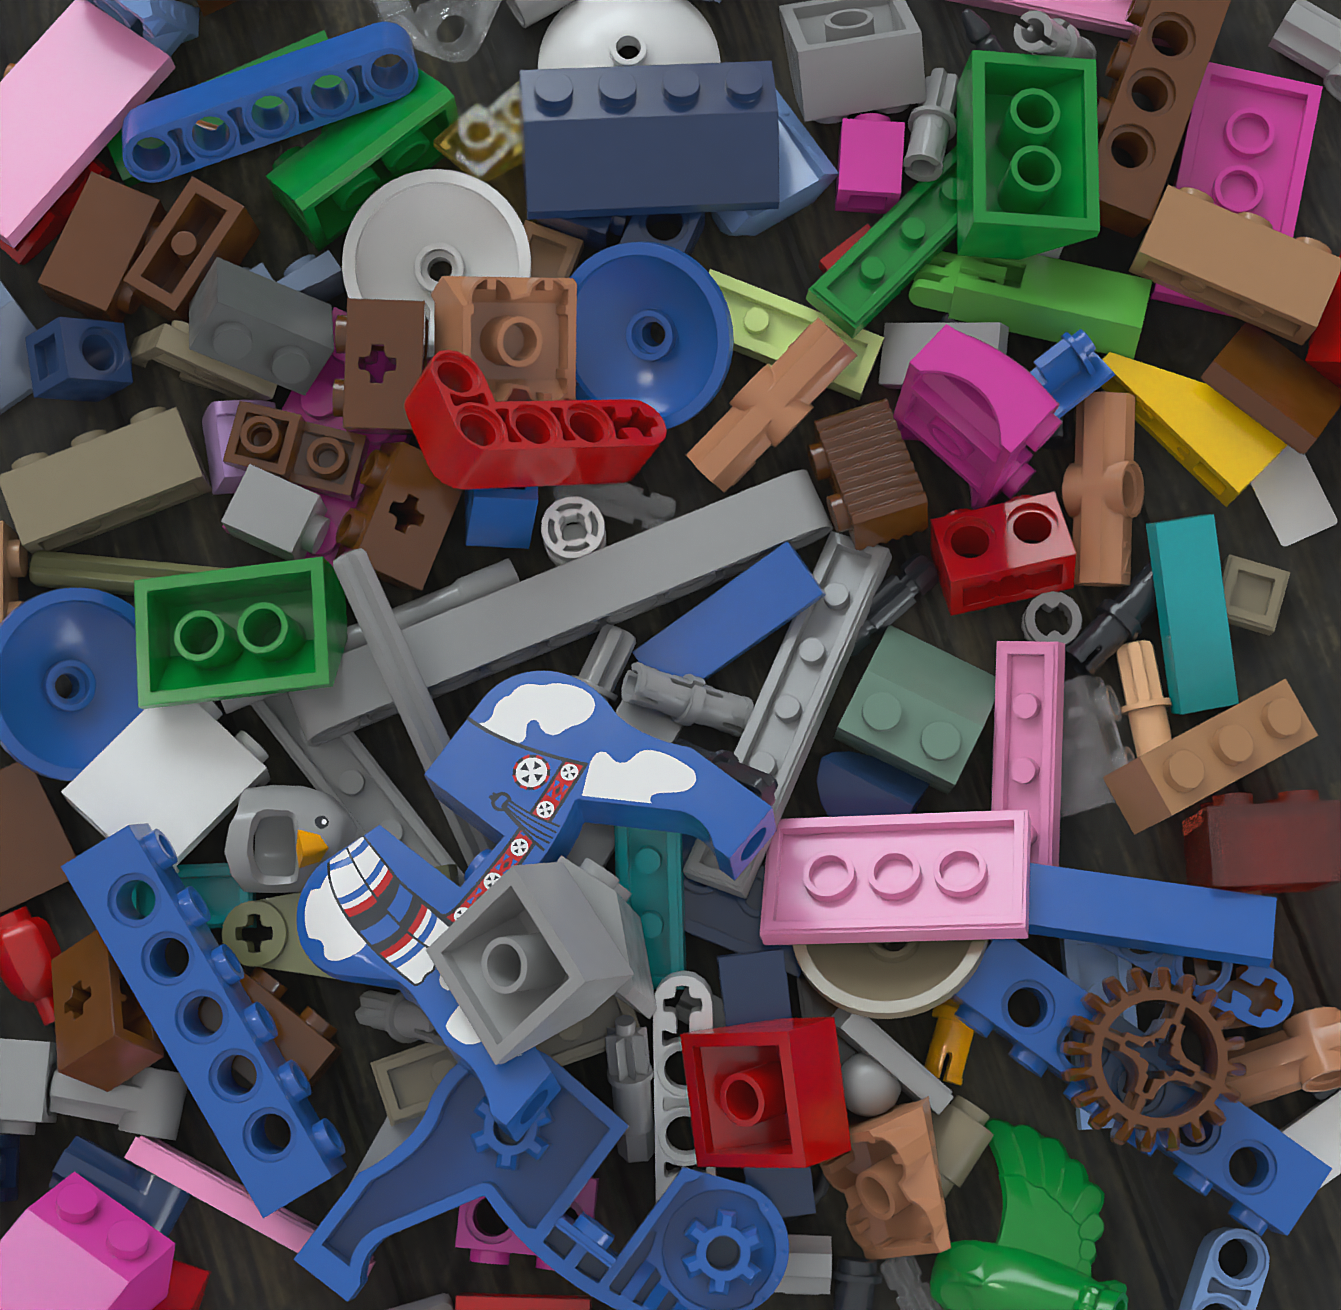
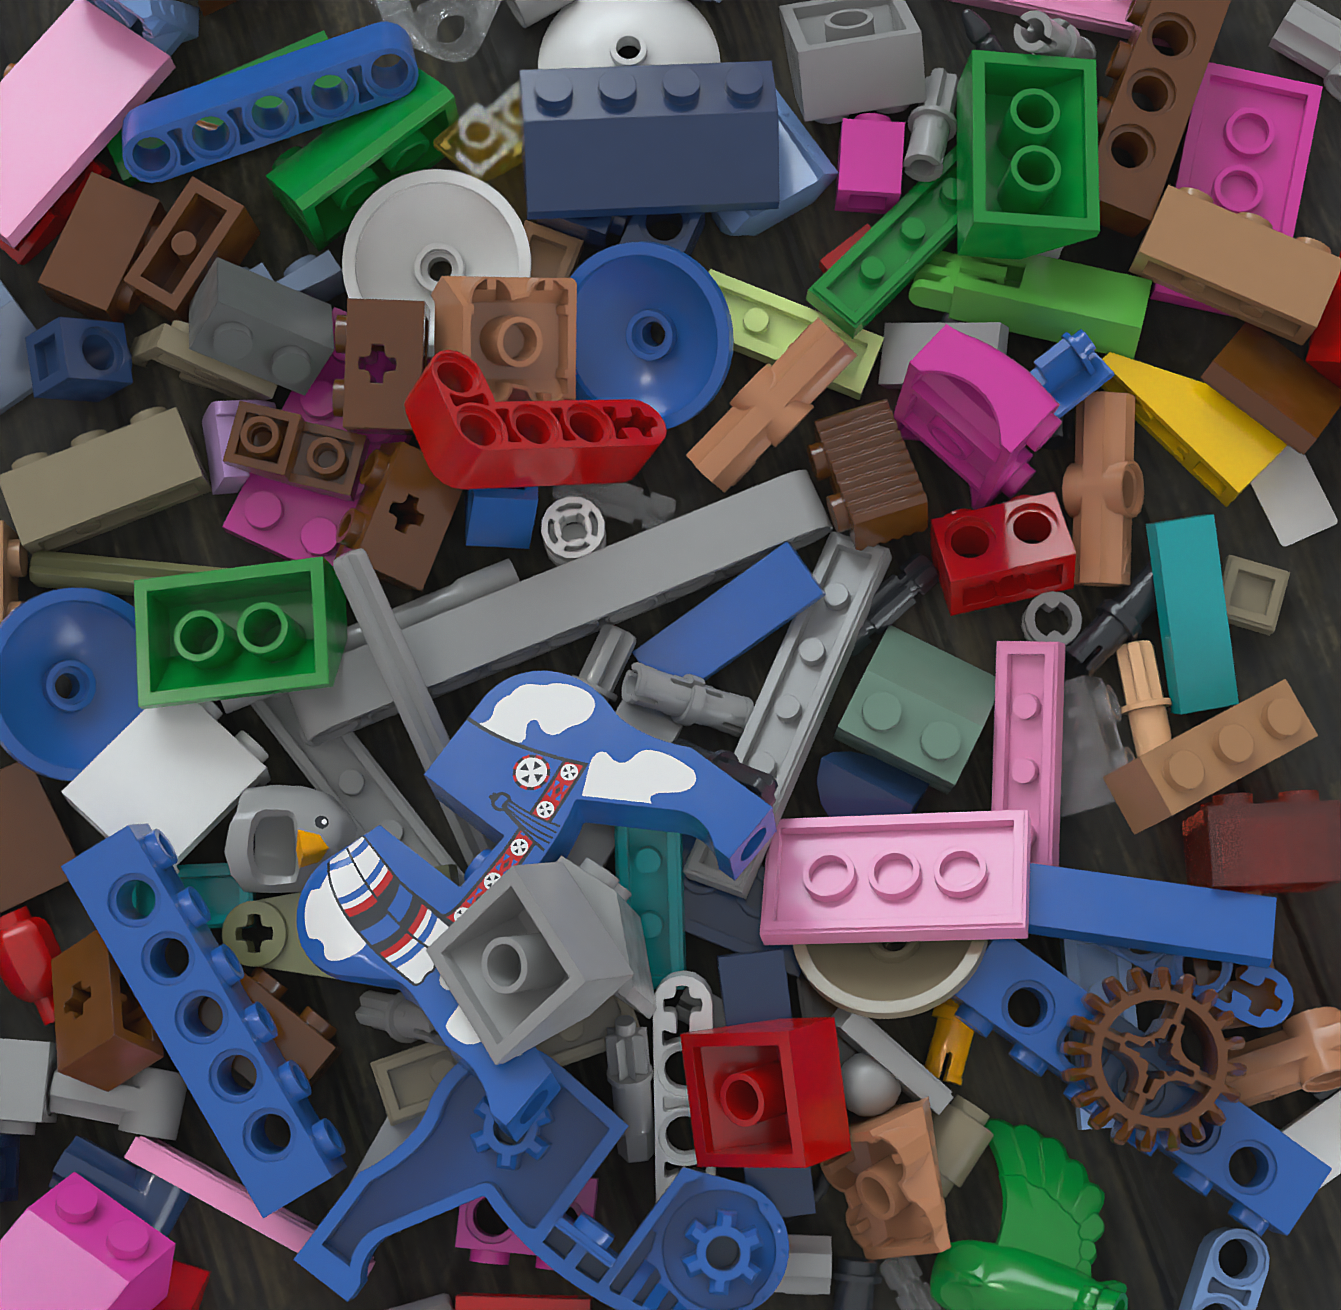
light grey brick [221,464,330,561] -> none

